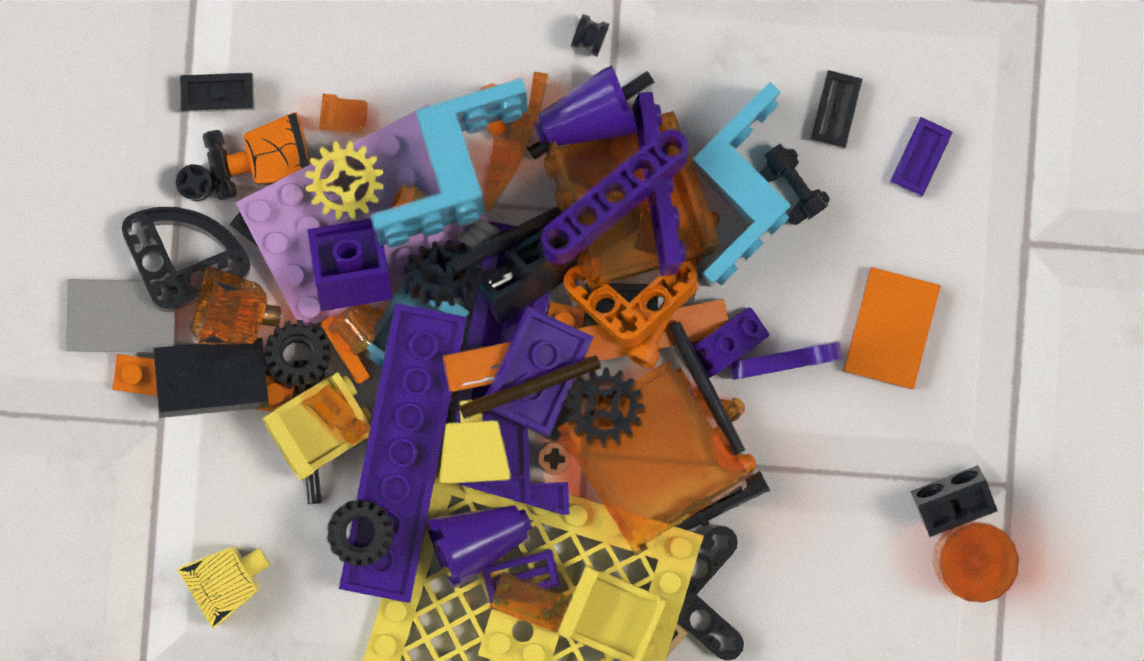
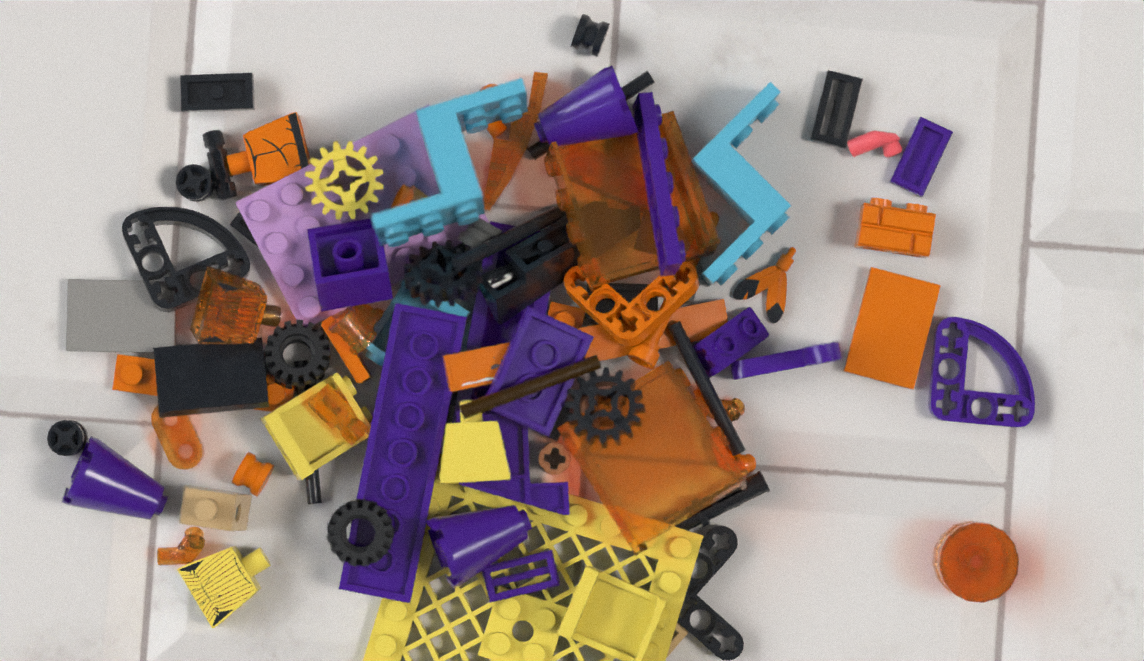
clear orange panel [319,93,368,137] -> none
clear orange tile [489,571,571,633] -> none
dark purple beam [542,129,688,264] -> none
black piece [758,143,830,225] -> none
black brick [910,465,998,537] -> none
none -> black wheel [47,420,88,456]
none -> dark purple cone [62,436,168,520]
none -> clear orange plate [151,405,204,470]
none -> clear orange arm [157,526,206,566]
none -> tan torso [179,485,252,531]
none -> orange wheel [232,452,275,497]
none -> orange piece [733,247,796,323]
none -> coral arm [847,130,902,158]
none -> orange brick [855,198,936,258]
none -> dark purple beam [928,317,1035,427]

